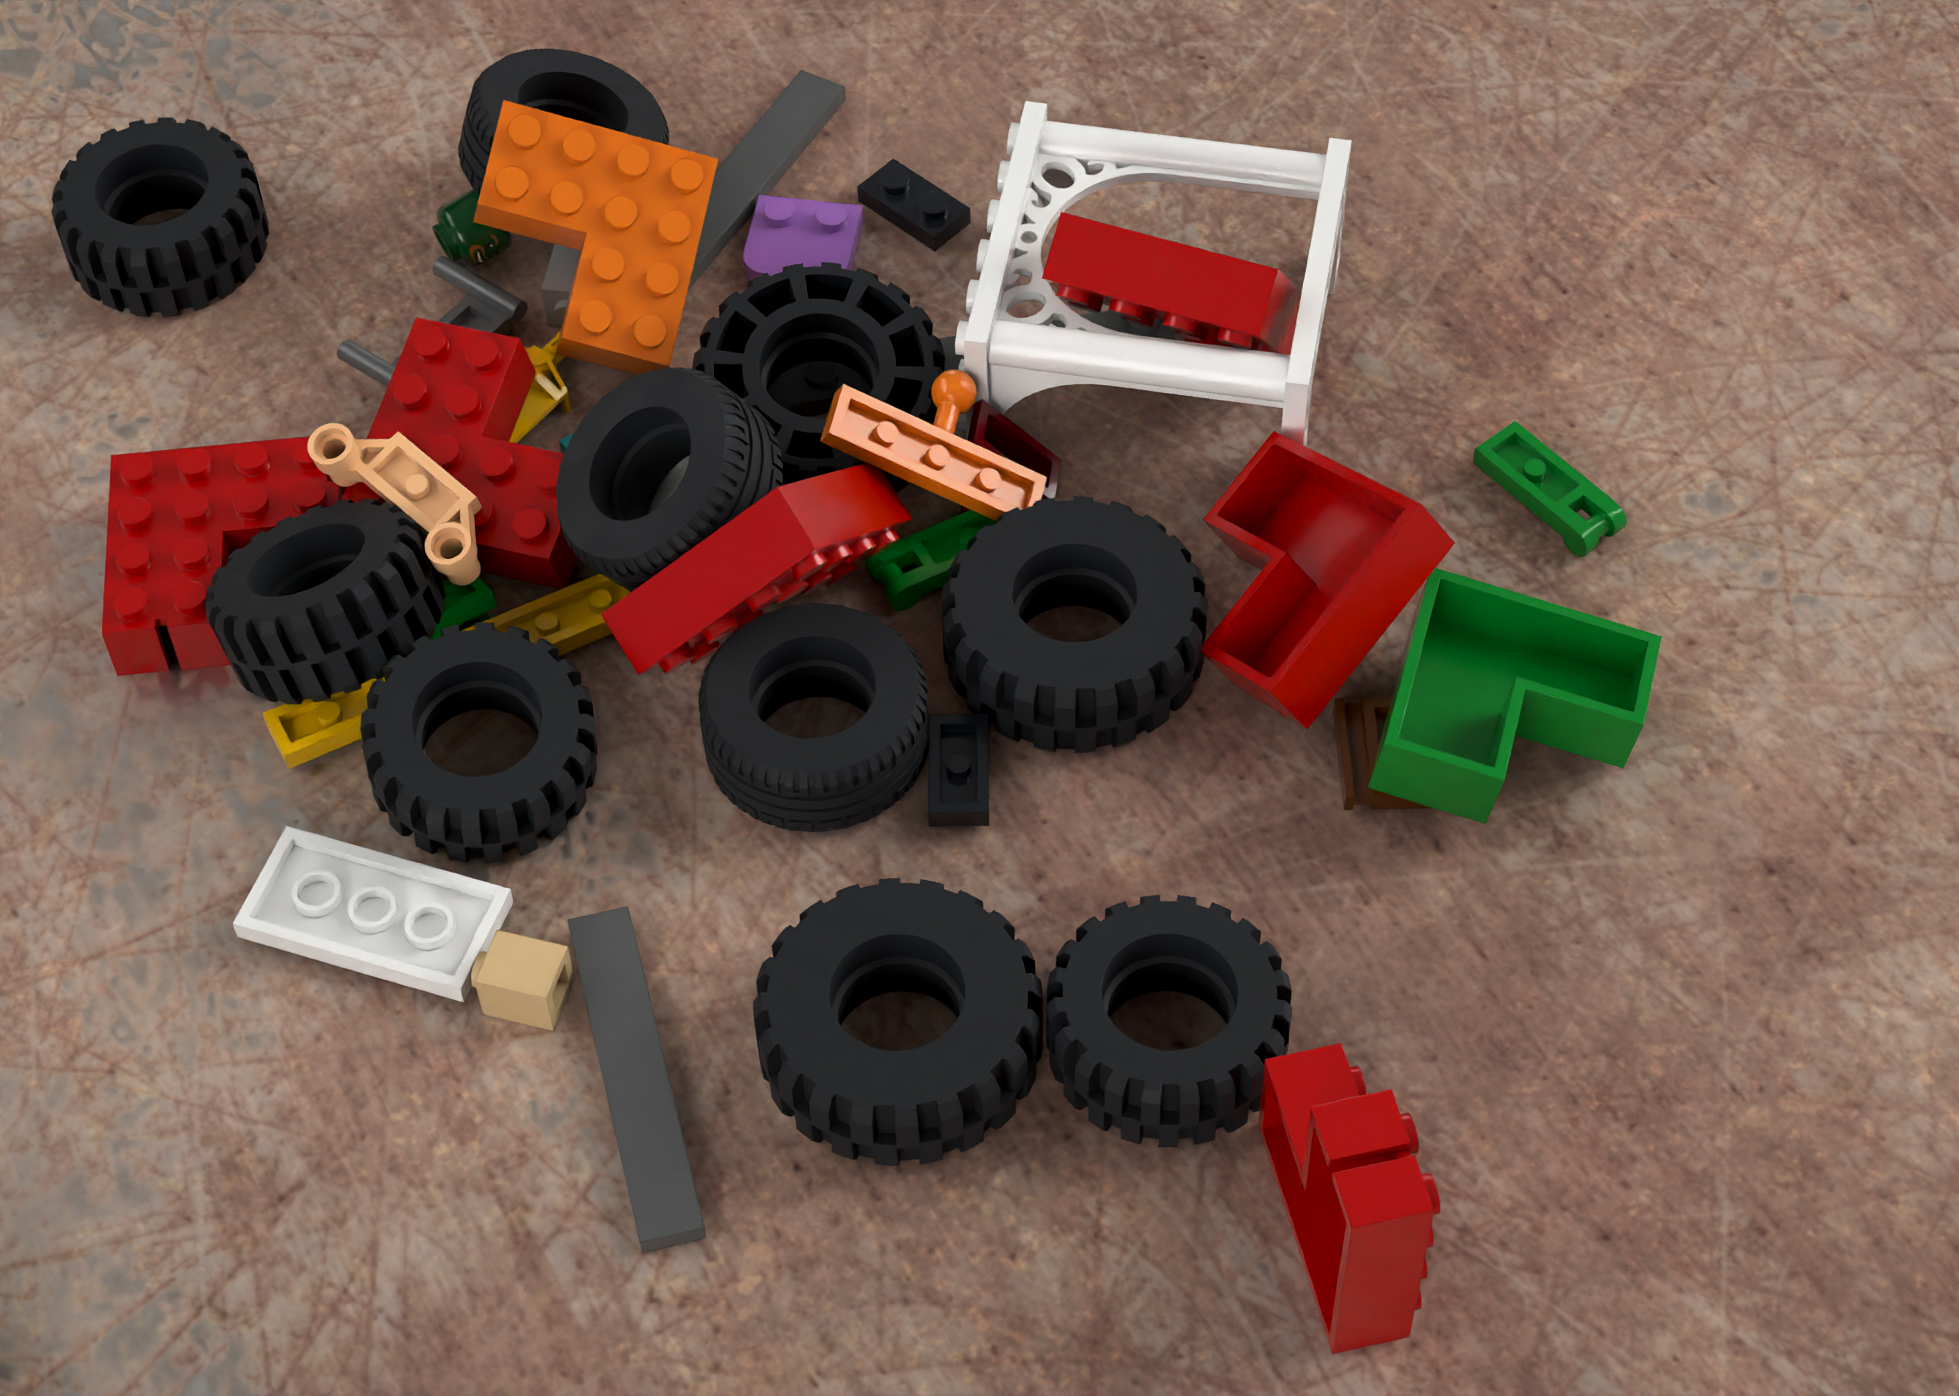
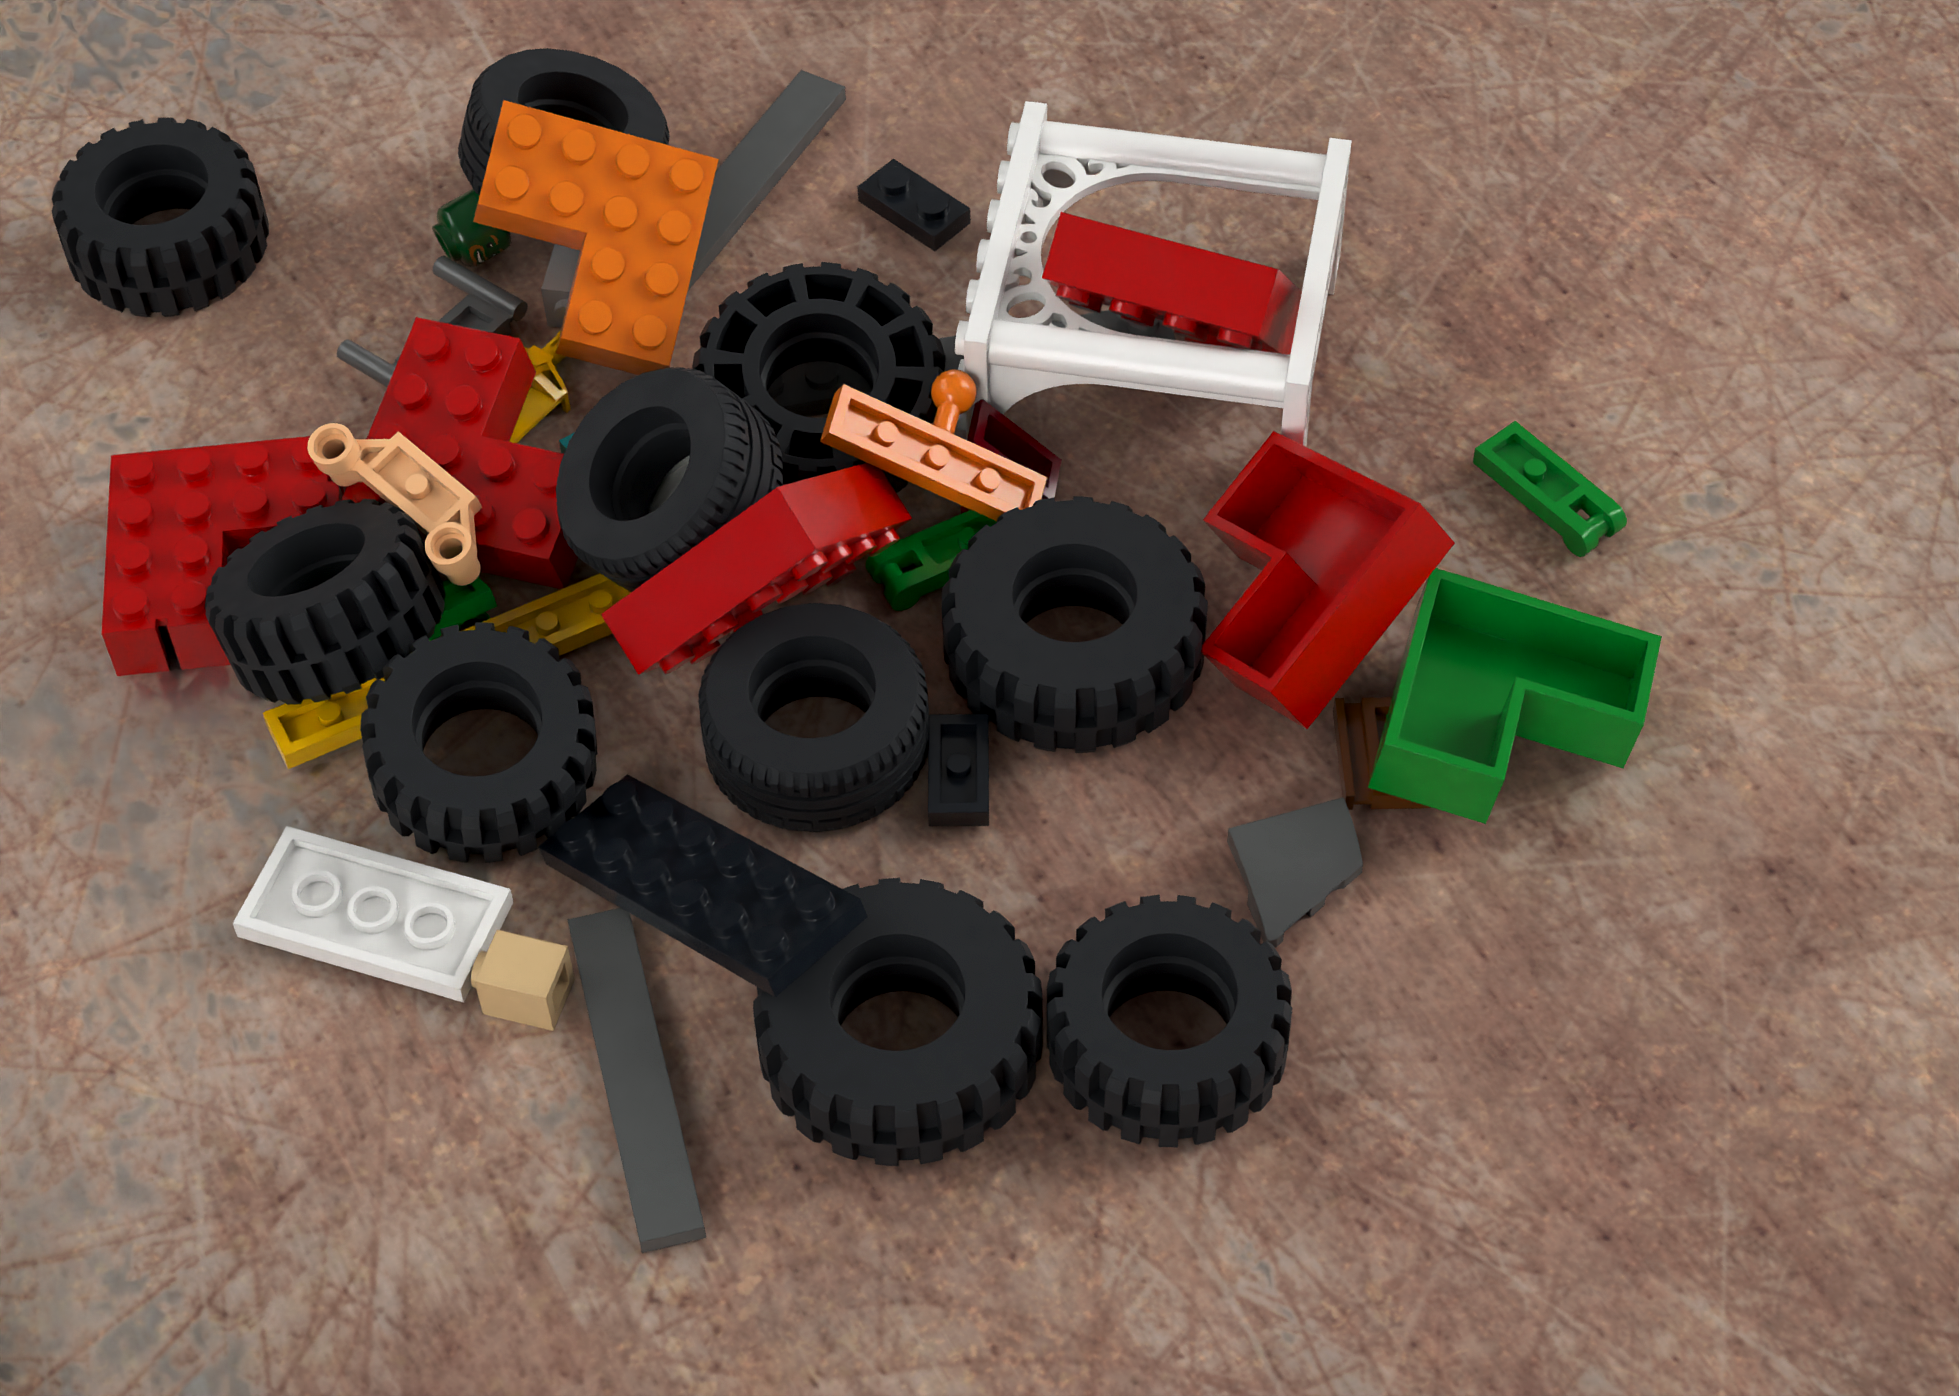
medium lavender plate [743,195,864,281] -> none
red piece [1258,1043,1441,1354] -> none
none -> black plate [538,774,868,997]
none -> dark grey slope [1227,797,1363,947]

